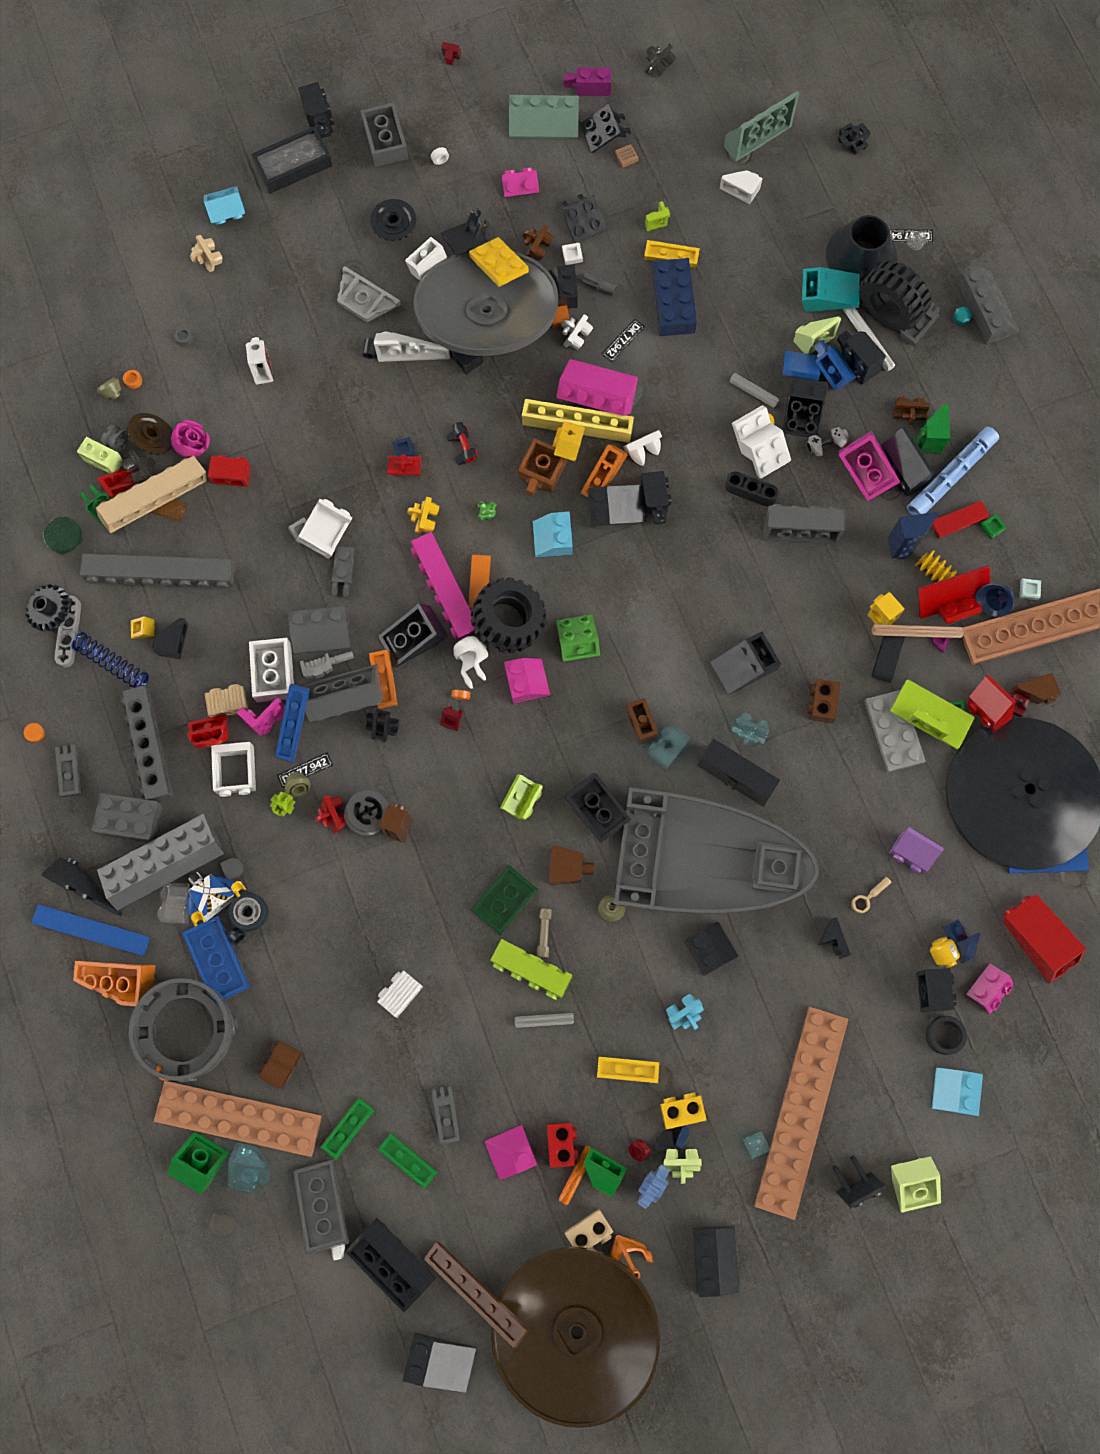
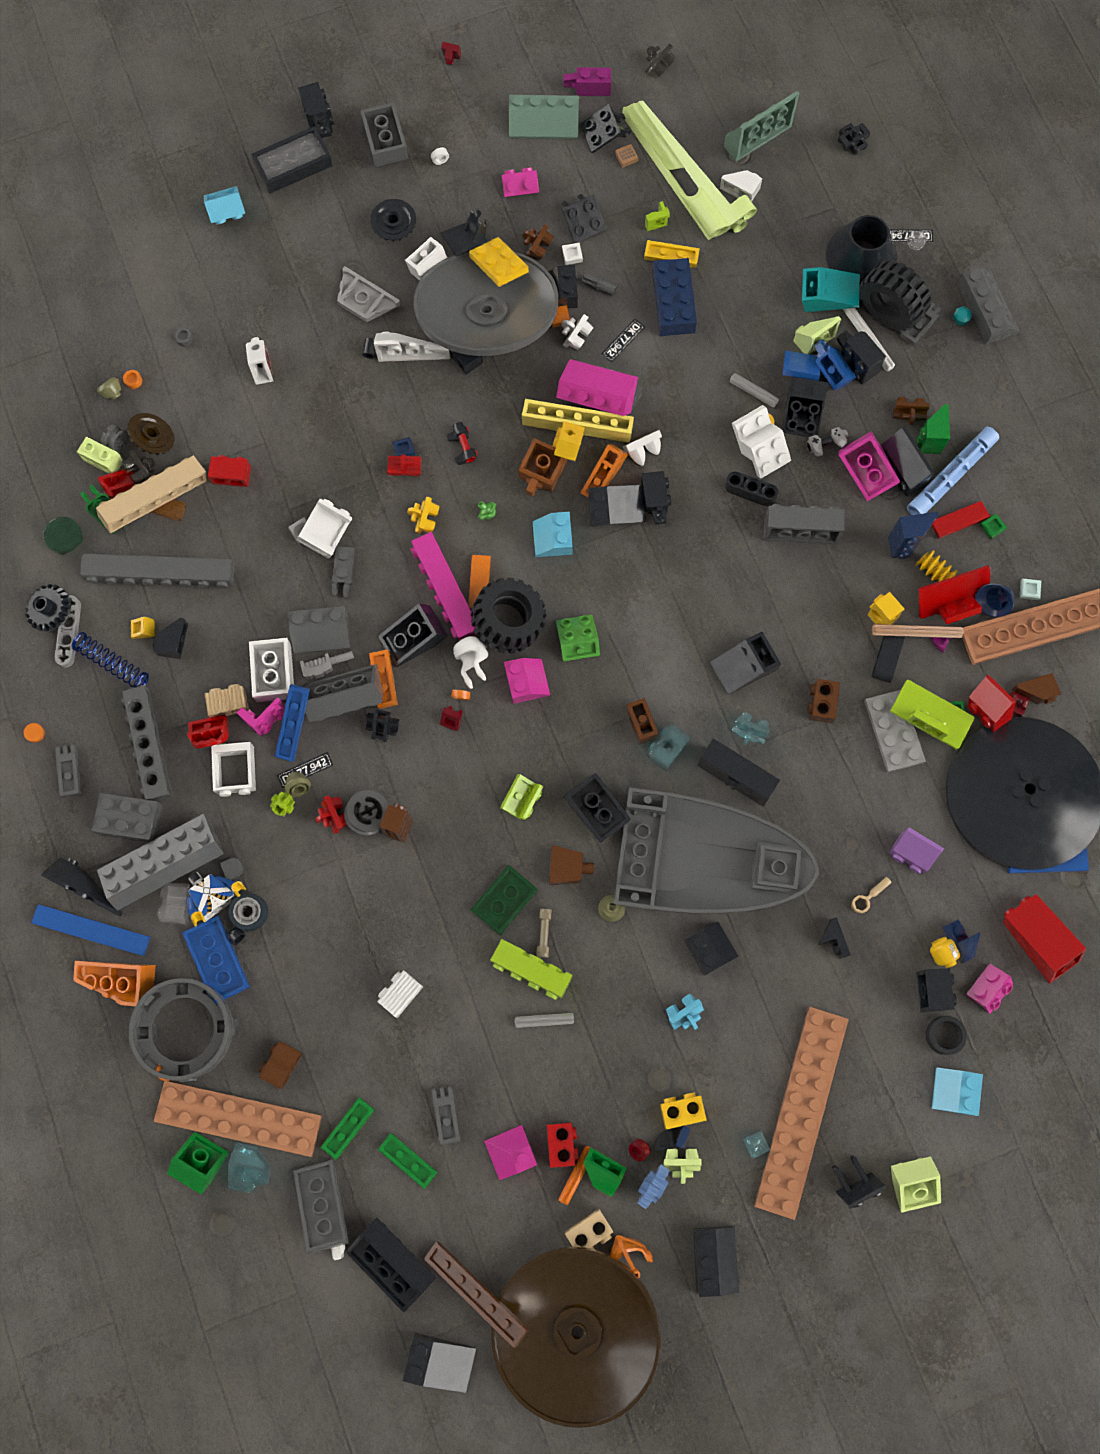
dark pink cylinder [171,420,210,458] -> none
tan hips [190,235,222,272] -> none
yellow plate [597,1057,659,1083] -> none
none -> yellowish green panel [622,101,757,240]

